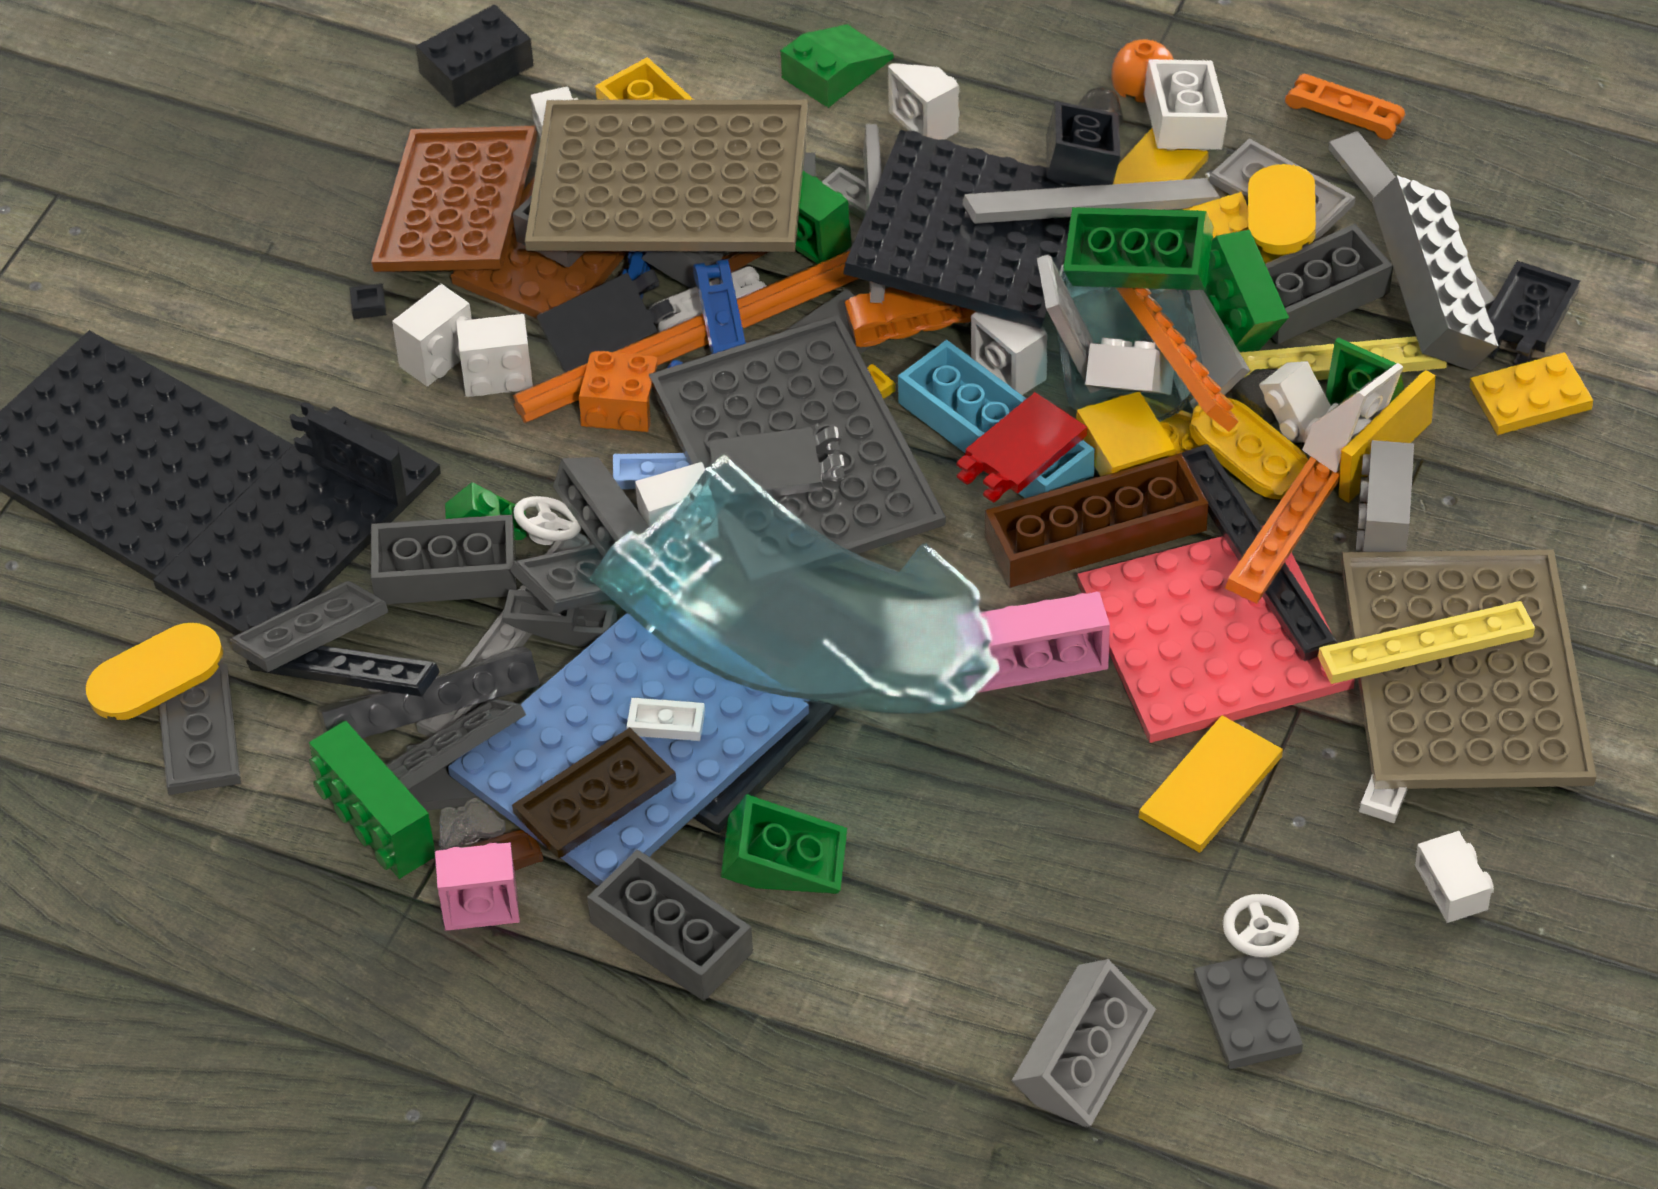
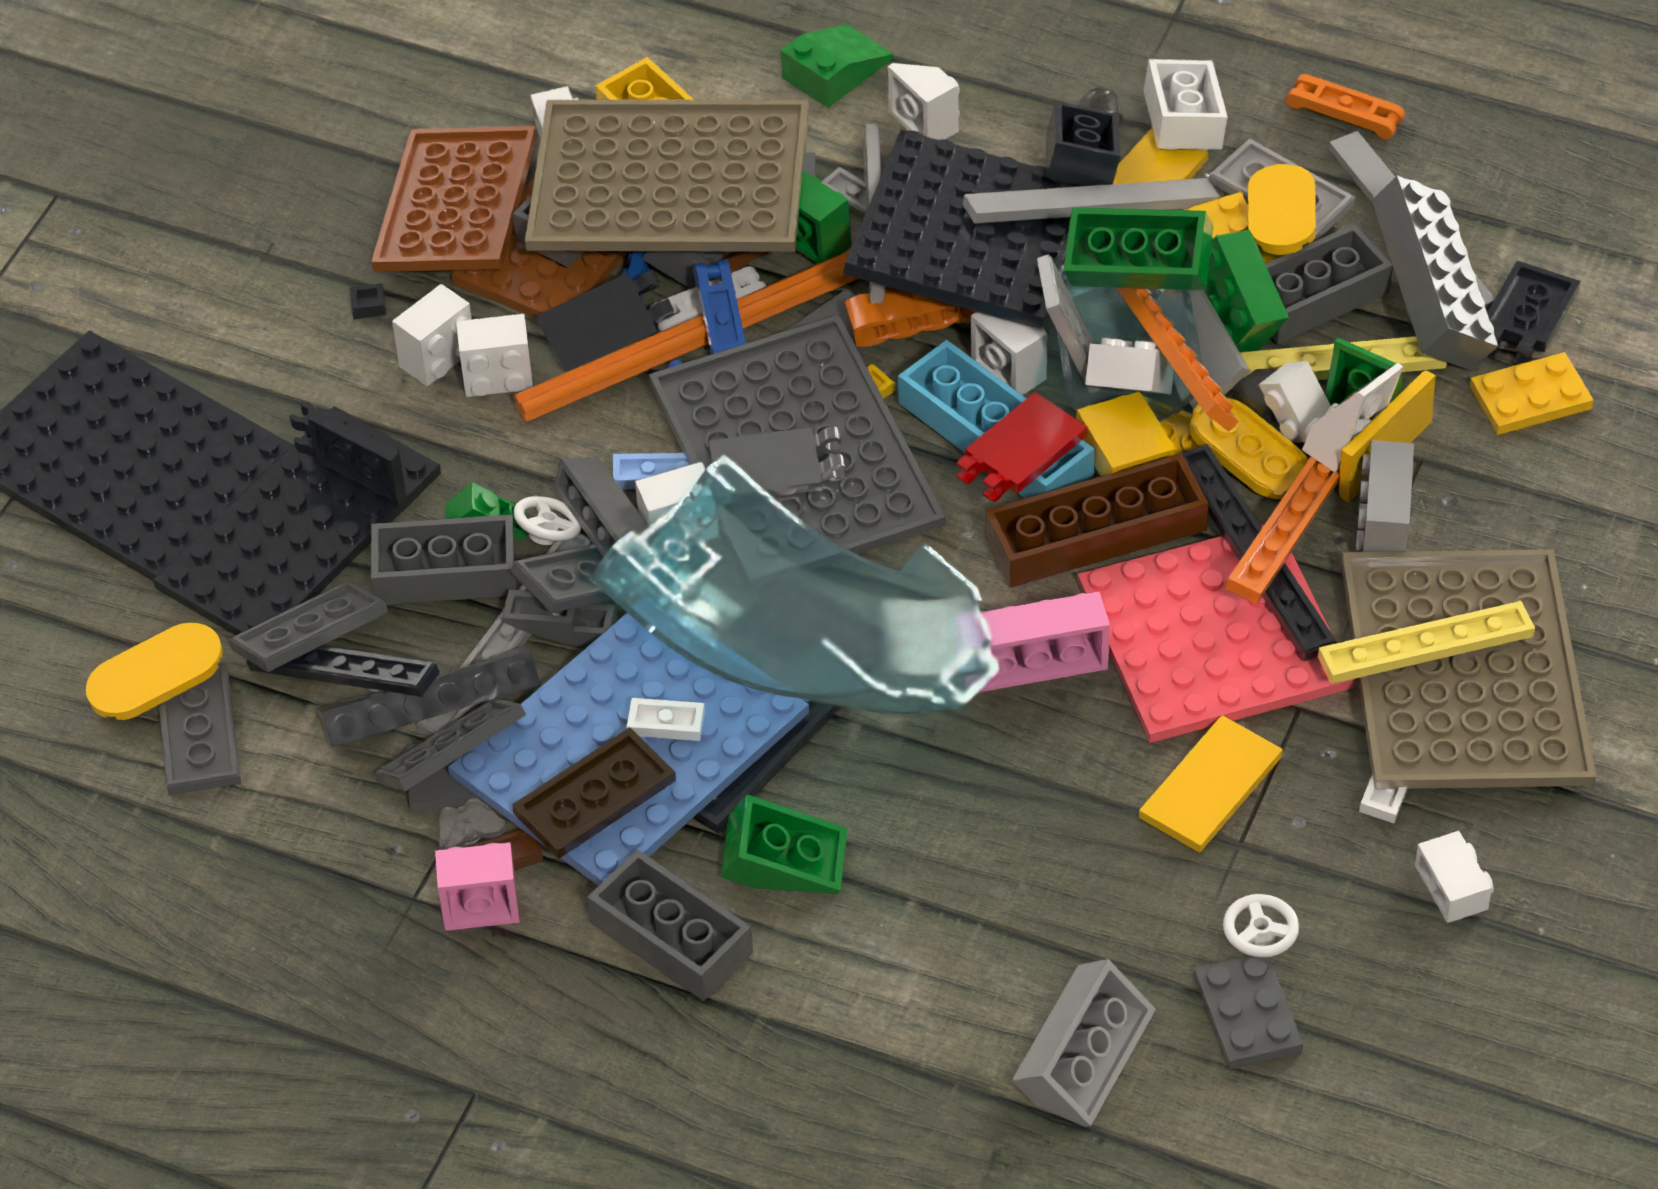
green brick [309,720,436,879] -> none
black brick [416,4,534,108] -> none
orange bracket [579,351,657,432] -> none
orange cylinder [1111,39,1174,103] -> none

